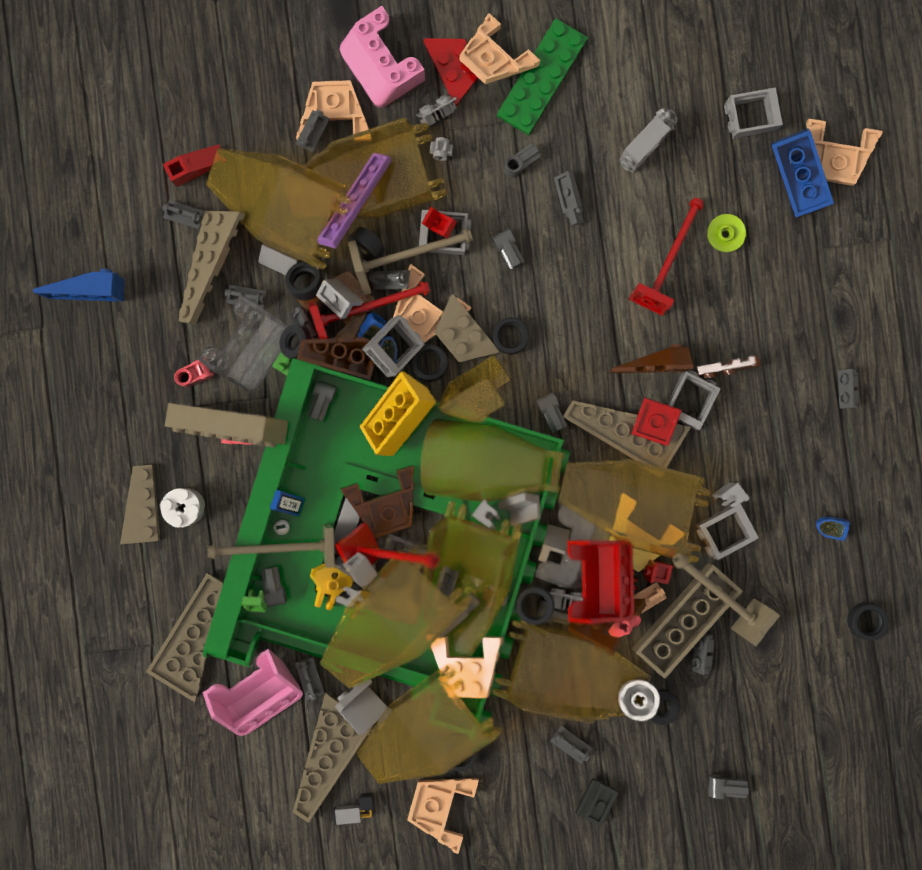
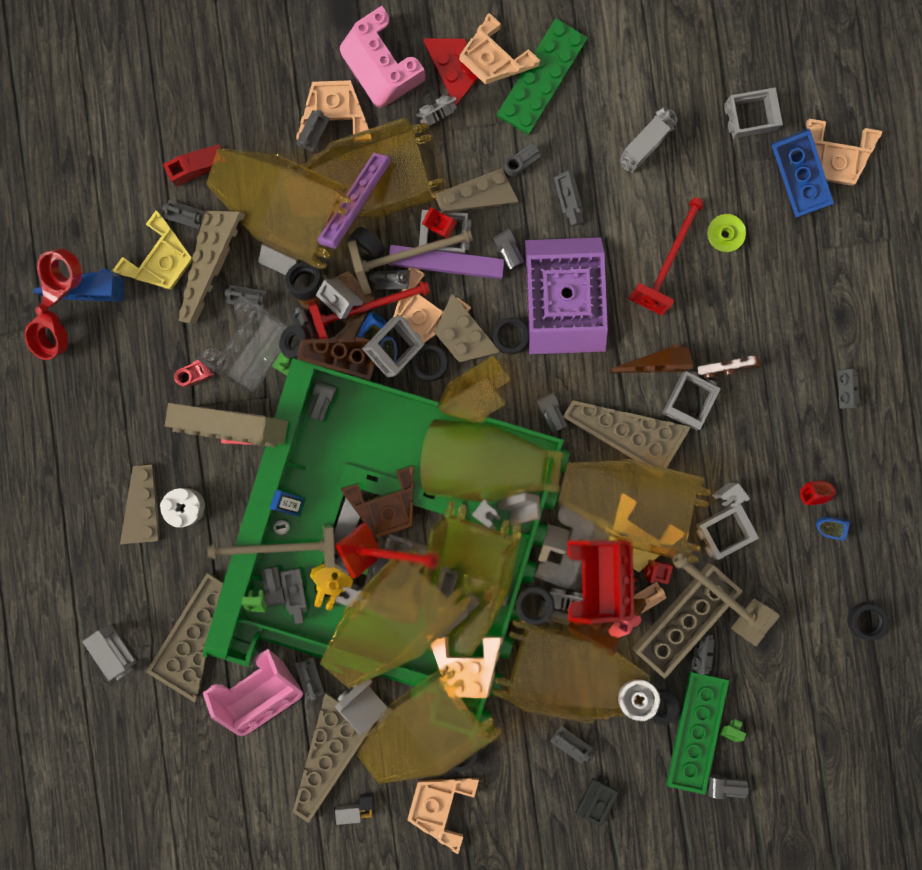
light grey brick [343,552,378,588] -> none
yellow slope [360,372,436,456] -> none
light grey gear [430,137,453,161] -> none
red tile [631,397,682,446] -> none
none -> red piece [25,248,82,360]
none -> light grey window [82,625,137,681]
none -> light yellow wing [112,211,193,290]
none -> dark grey hinge [281,568,307,624]
none -> medium lavender tile [388,245,504,280]
none -> dark tan wing [435,168,519,214]
none -> medium lavender slope [525,238,608,354]
none -> green plate [666,671,729,795]
none -> bright green tile [719,719,746,742]
none -> red rock [800,481,836,506]

